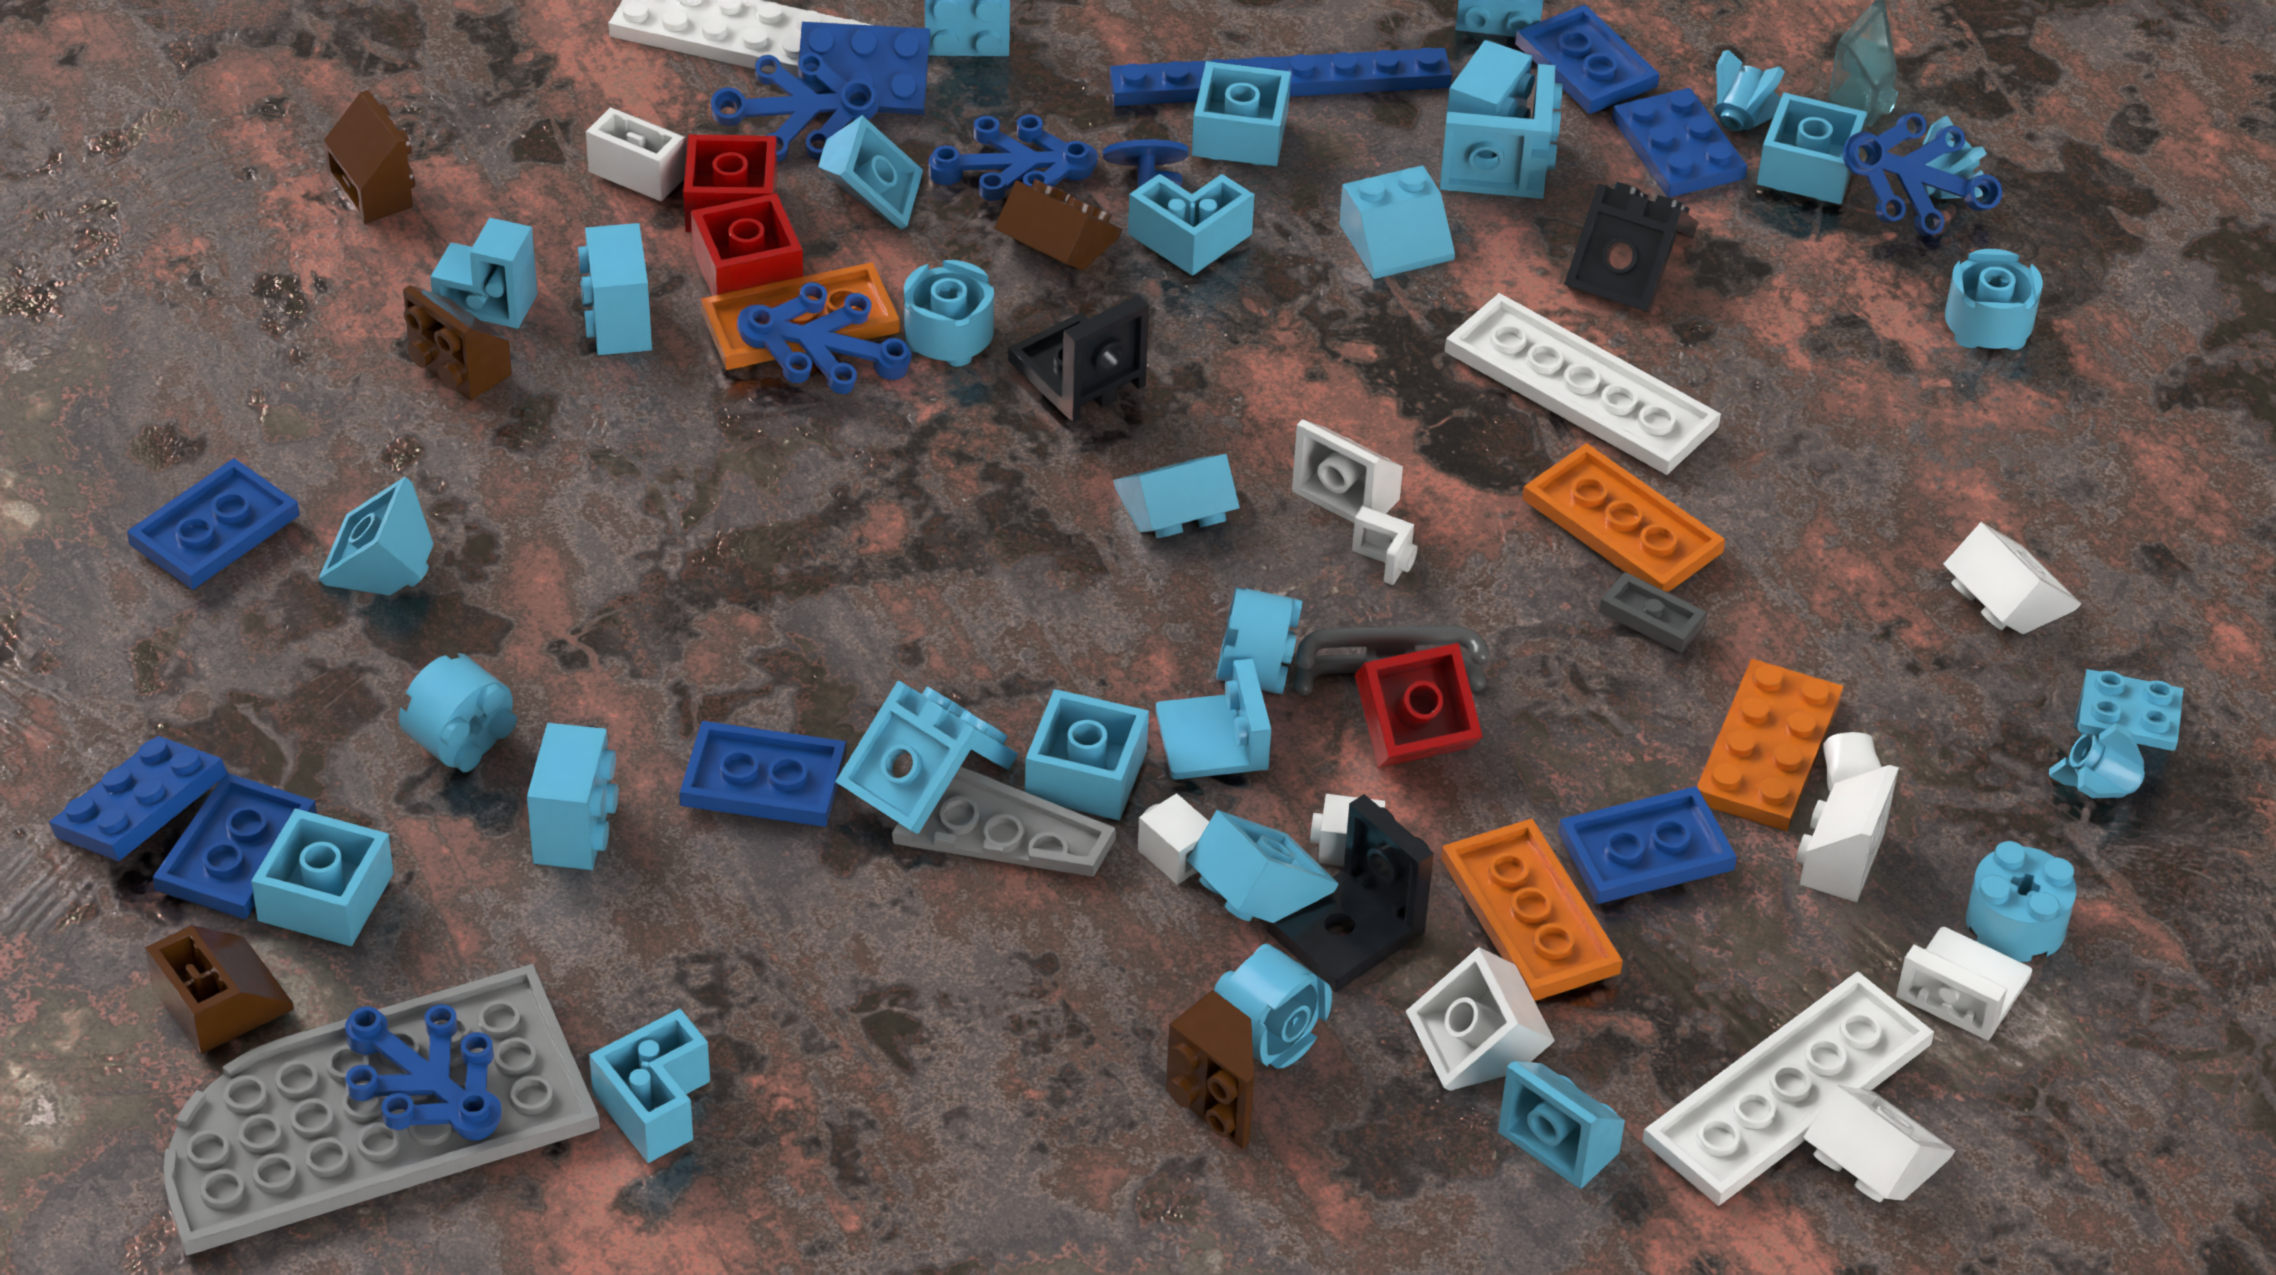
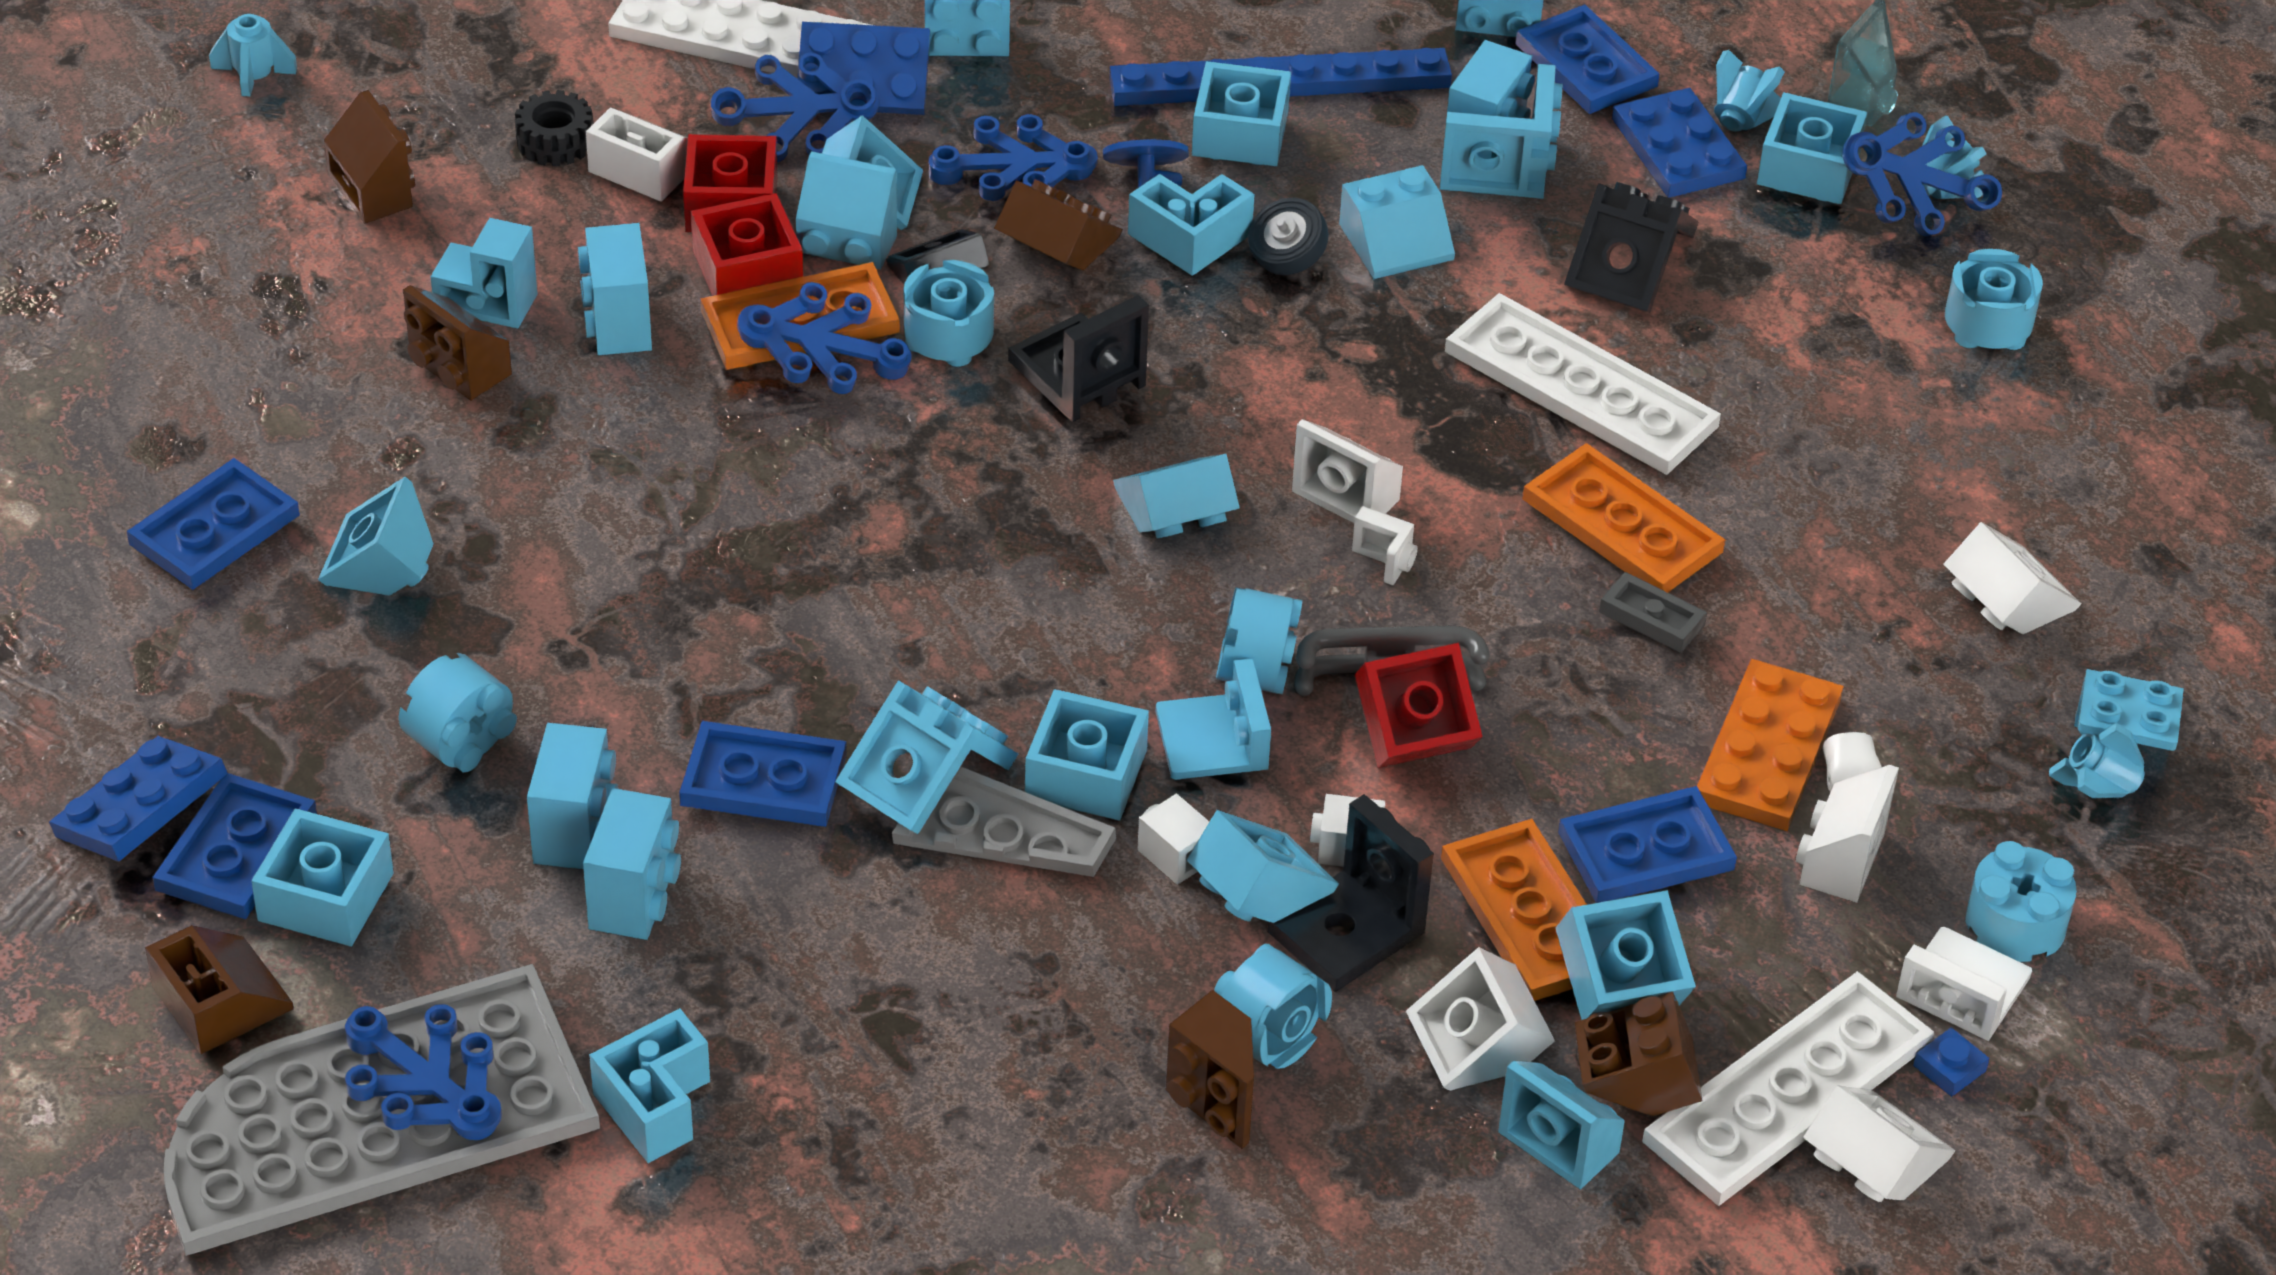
none -> medium azure brick [209,14,297,97]
none -> black tyre [515,90,594,166]
none -> medium azure brick [583,788,681,940]
none -> medium azure slope [796,151,897,270]
none -> black slope [886,229,989,284]
none -> black wheel [1248,197,1329,275]
none -> medium azure brick [1555,890,1696,1020]
none -> reddish brown slope [1575,992,1703,1116]
none -> blue plate [1913,1027,1990,1097]

